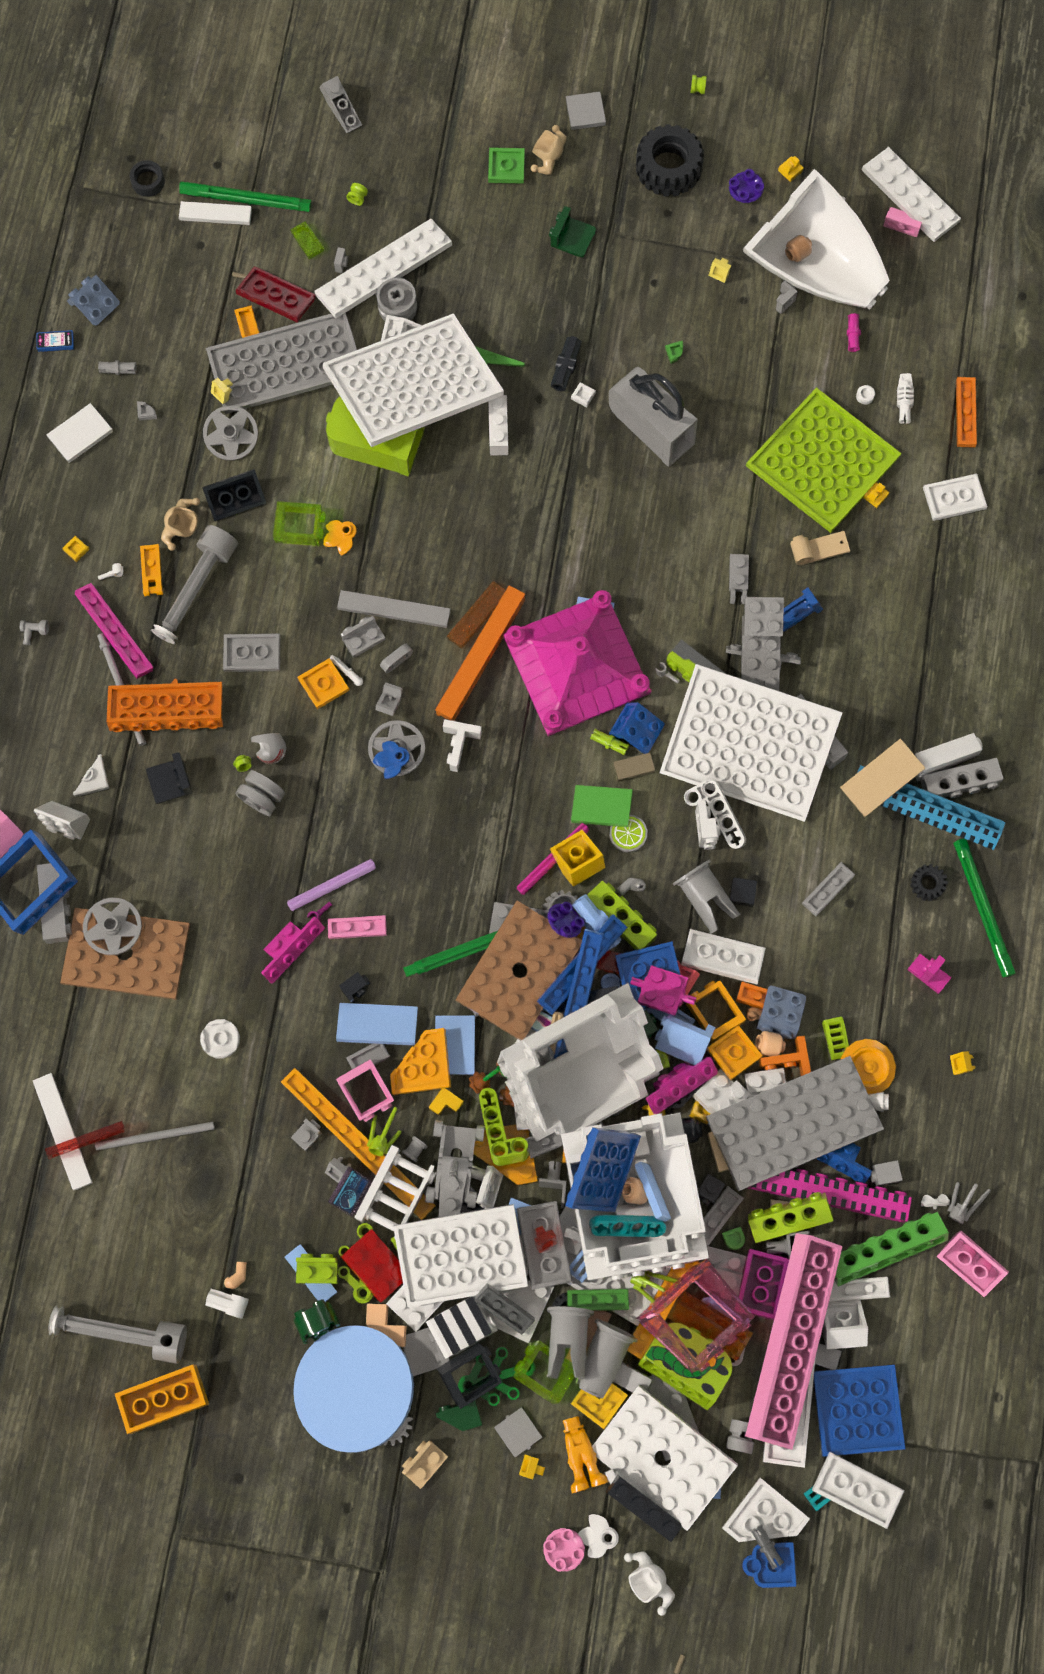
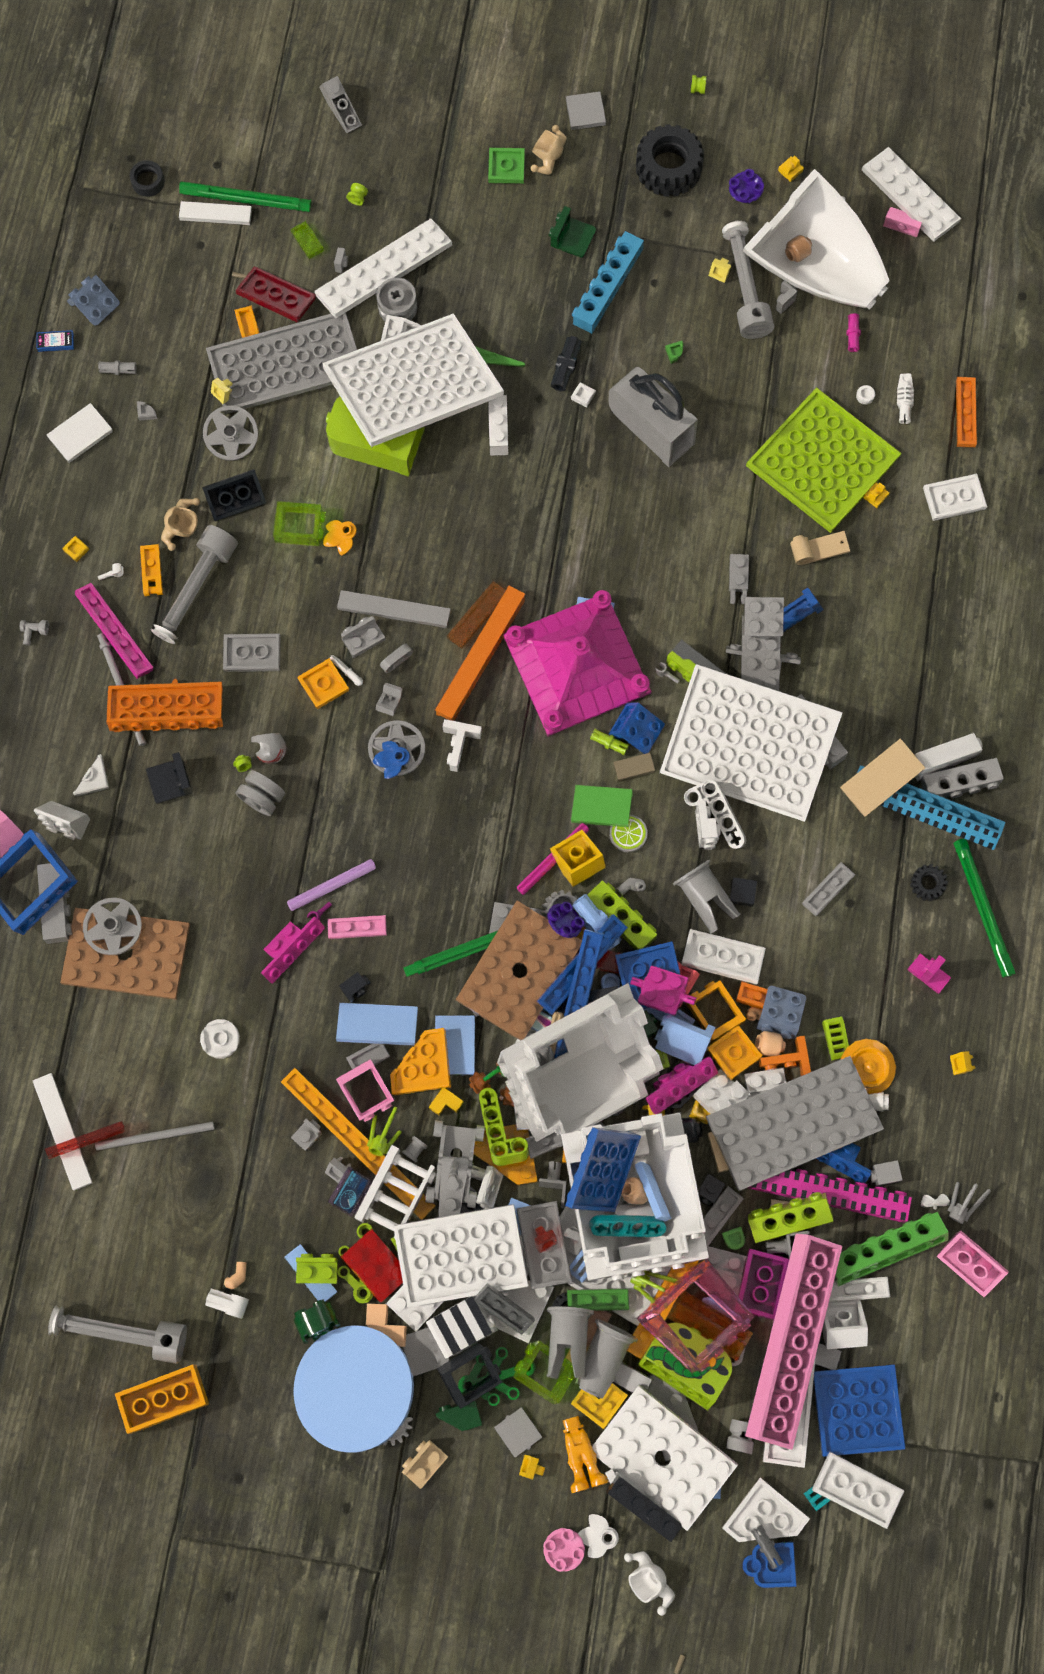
none -> dark azure brick [572,231,644,334]
none -> light grey piece [722,221,774,339]

